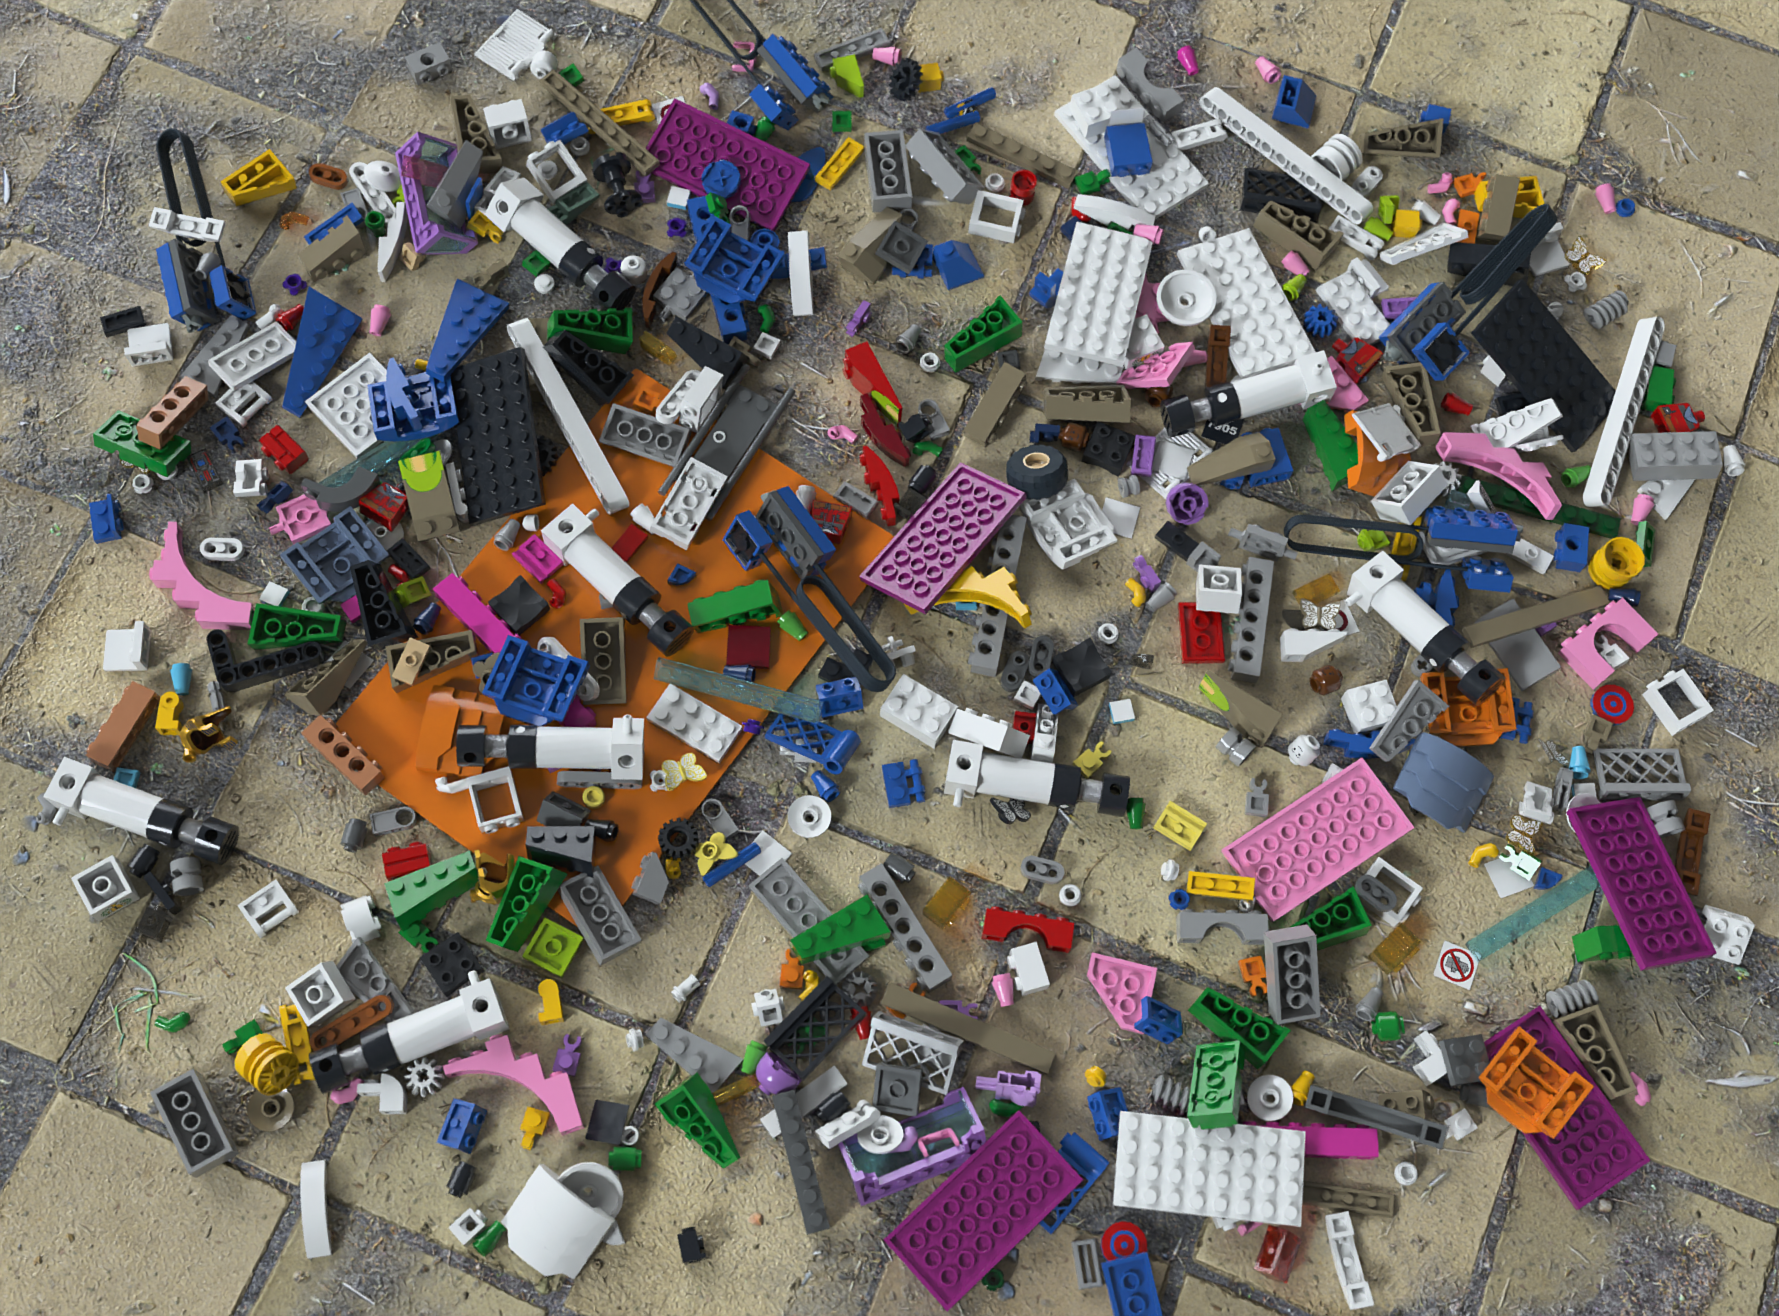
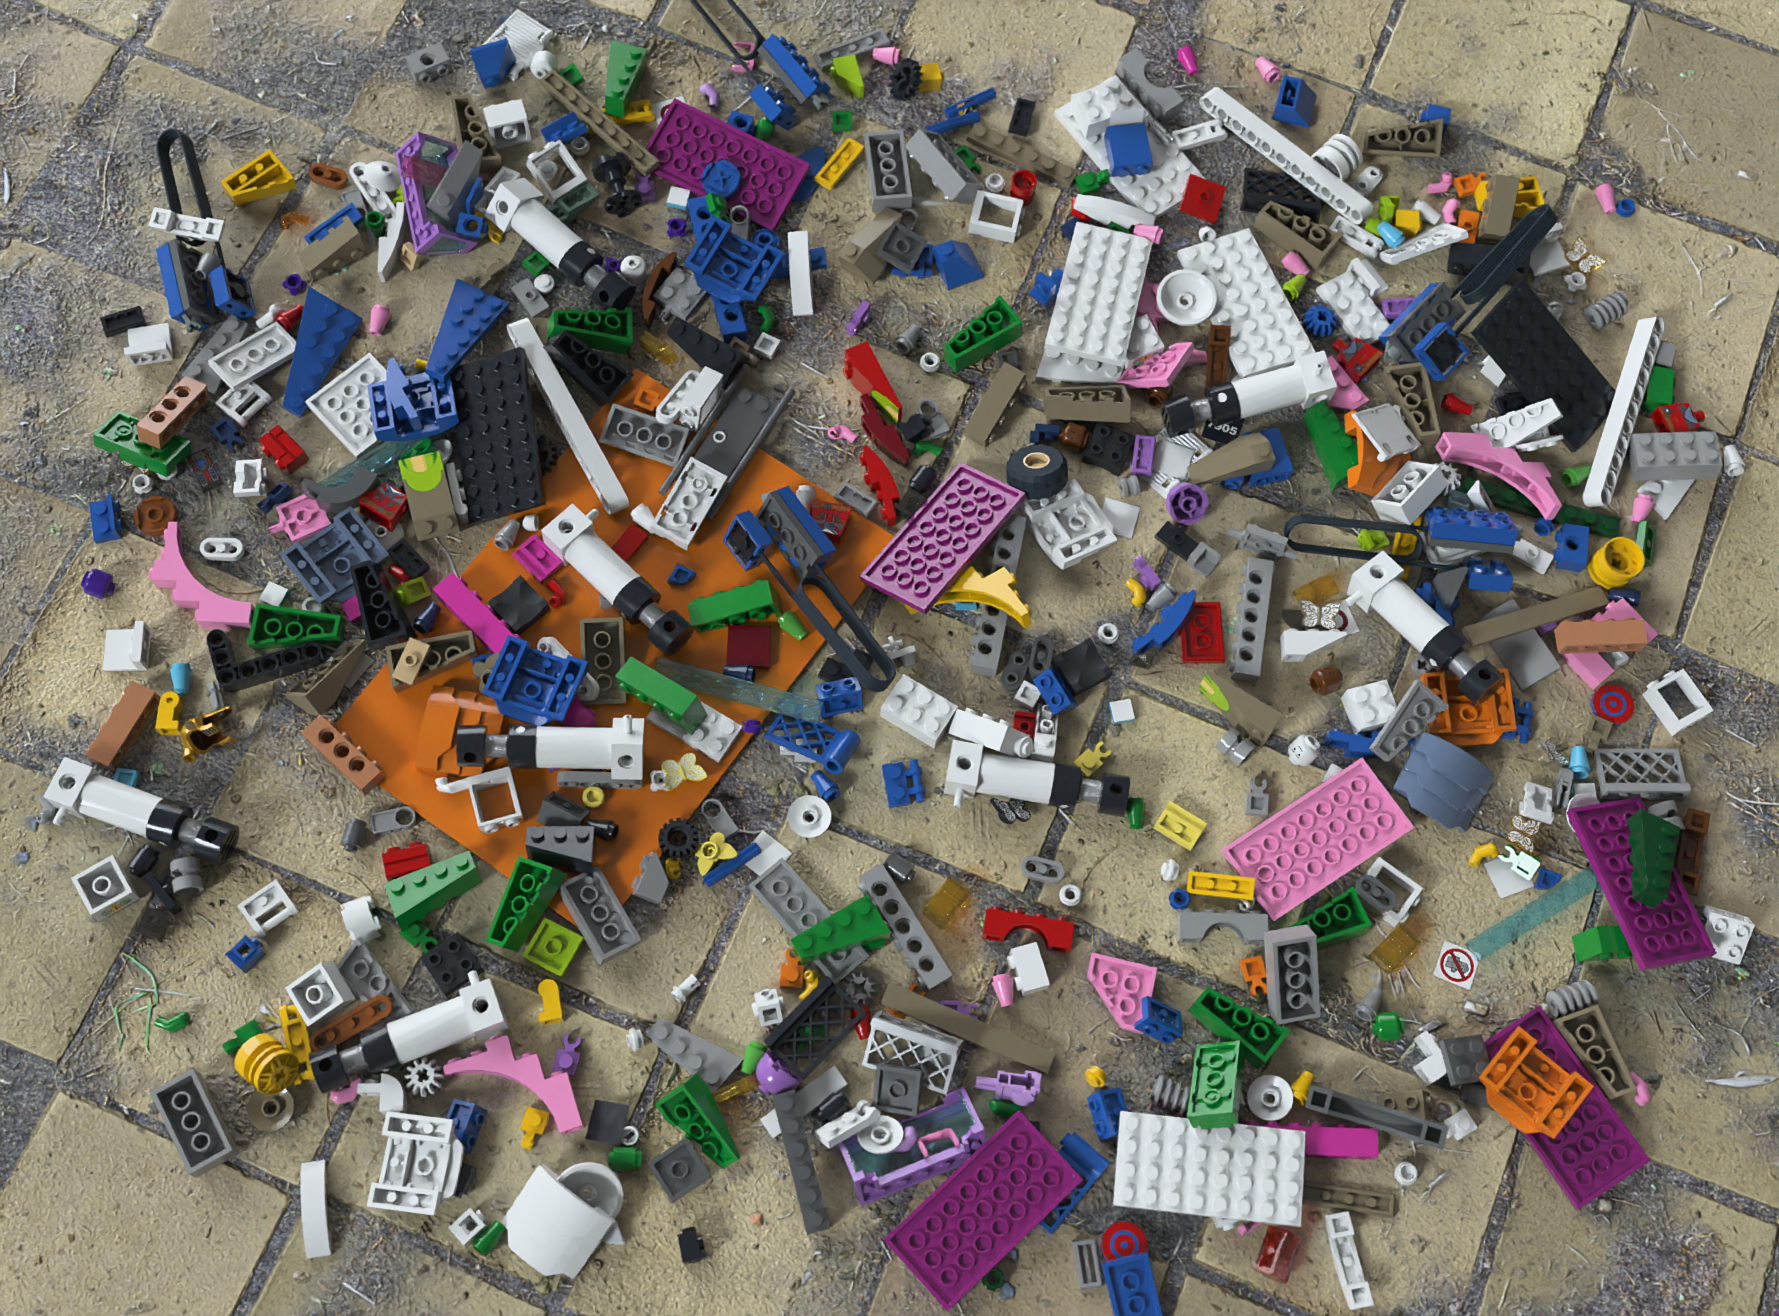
pearl gold piece [470,850,514,905] -> none
white brick [1196,564,1242,614] -> none
none -> dark purple head [81,568,116,599]
none -> dark orange tile [134,496,178,536]
none -> blue window [225,935,265,974]
none -> white slope [367,1112,464,1216]
none -> blue brick [456,212,489,239]
none -> blue slope [470,38,516,88]
none -> light grey plate [511,278,550,318]
none -> green wedge [605,40,648,118]
none -> green wedge [615,657,708,735]
none -> dark grey plate [647,1137,711,1204]
none -> black plate [1008,98,1036,137]
none -> white plate [1014,737,1034,758]
none -> blue slope [1132,590,1196,658]
none -> red plate [1178,174,1226,224]
none -> medium azure cone [1376,220,1405,249]
none -> dark grey slope [1432,566,1468,610]
none -> blue plate [1534,517,1555,536]
none -> nougat brick [1554,618,1648,654]
none -> dark green wedge [1627,809,1680,909]

